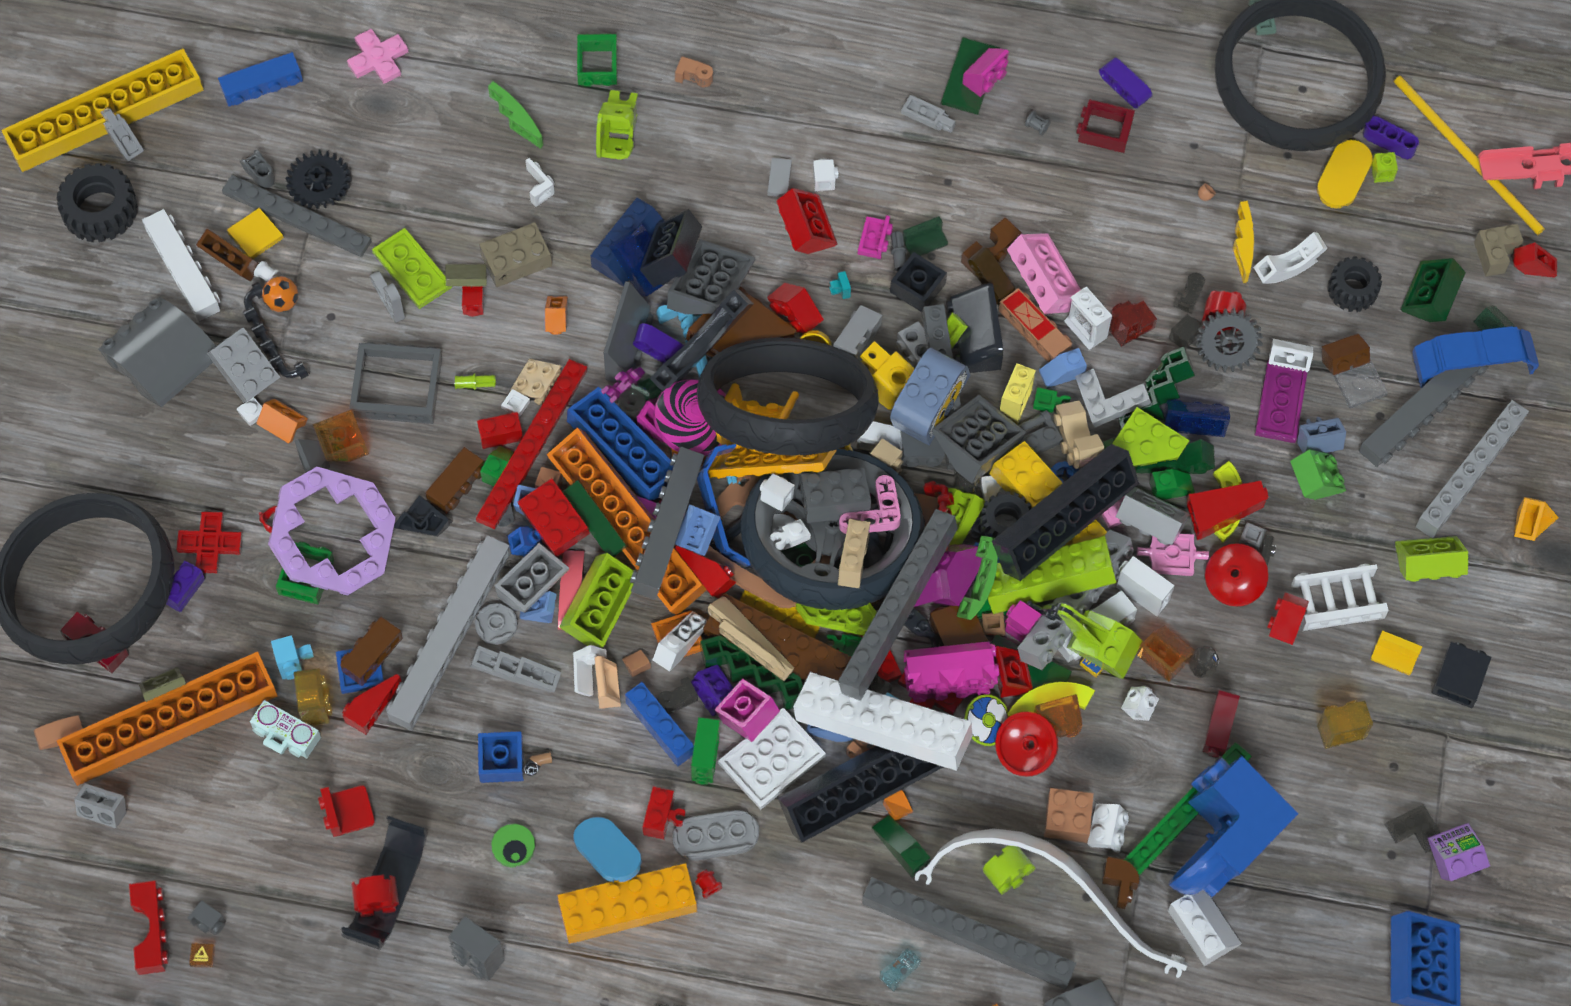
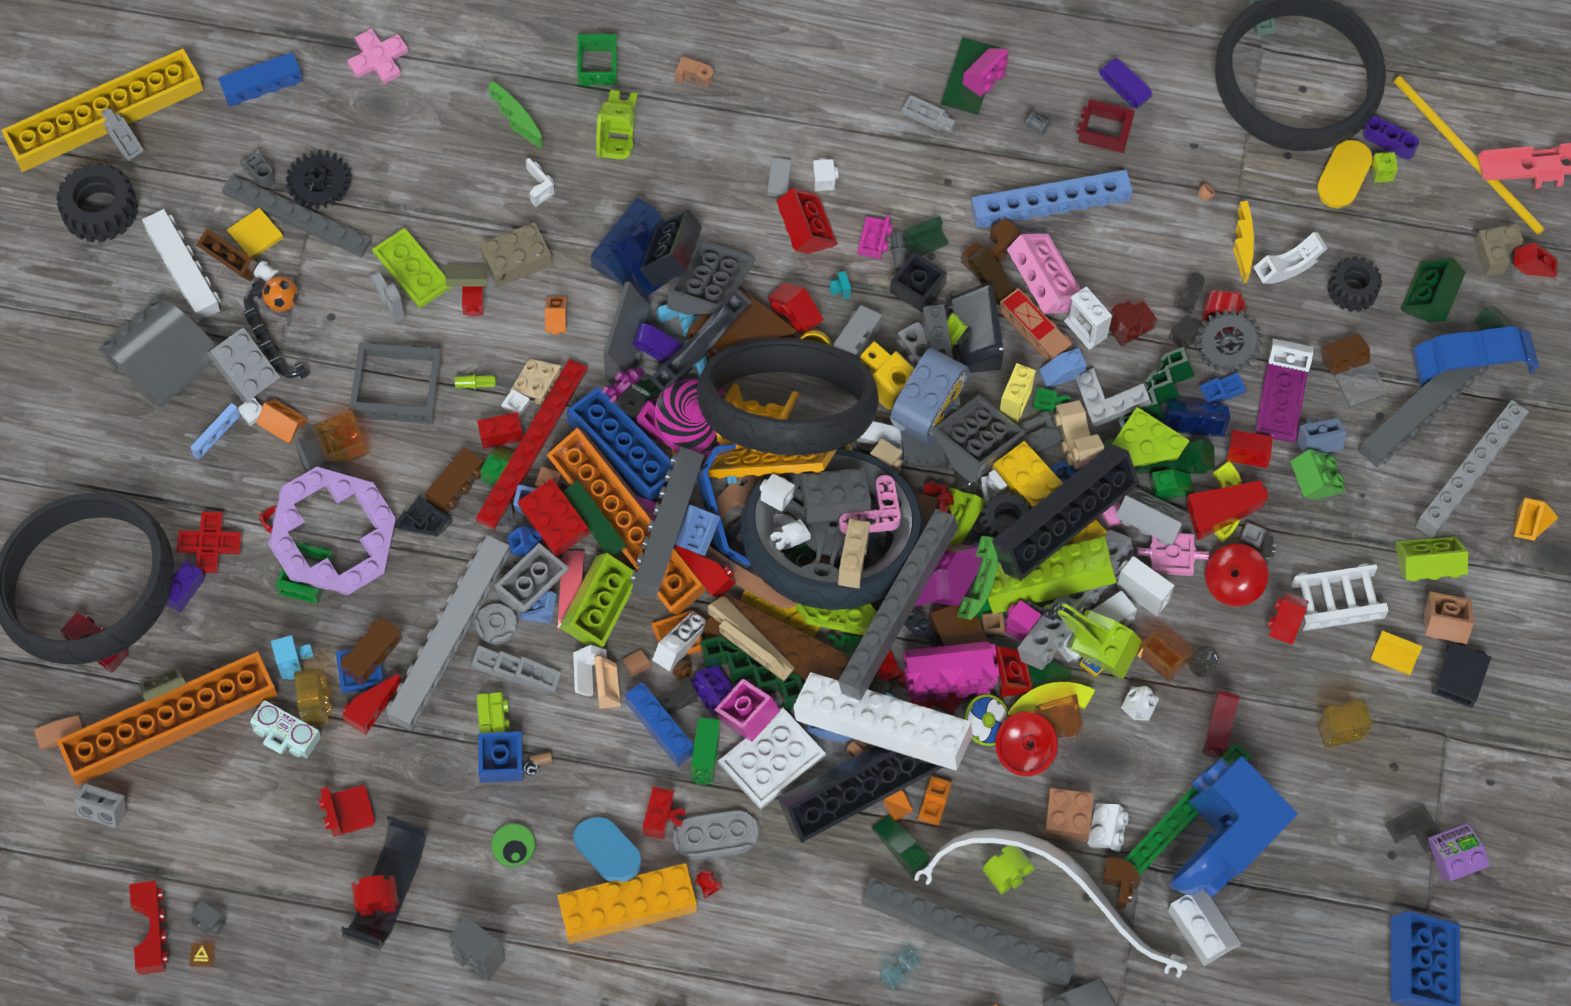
none -> light blue tile [190,403,240,460]
none -> lime brick [477,692,510,733]
none -> reddish brown plate [673,660,692,681]
none -> orange slope [918,776,952,826]
none -> medium blue brick [970,170,1132,227]
none -> white tile [987,469,1007,495]
none -> blue slope [1200,372,1246,404]
none -> red brick [1227,430,1273,468]
none -> nougat brick [1424,591,1474,644]

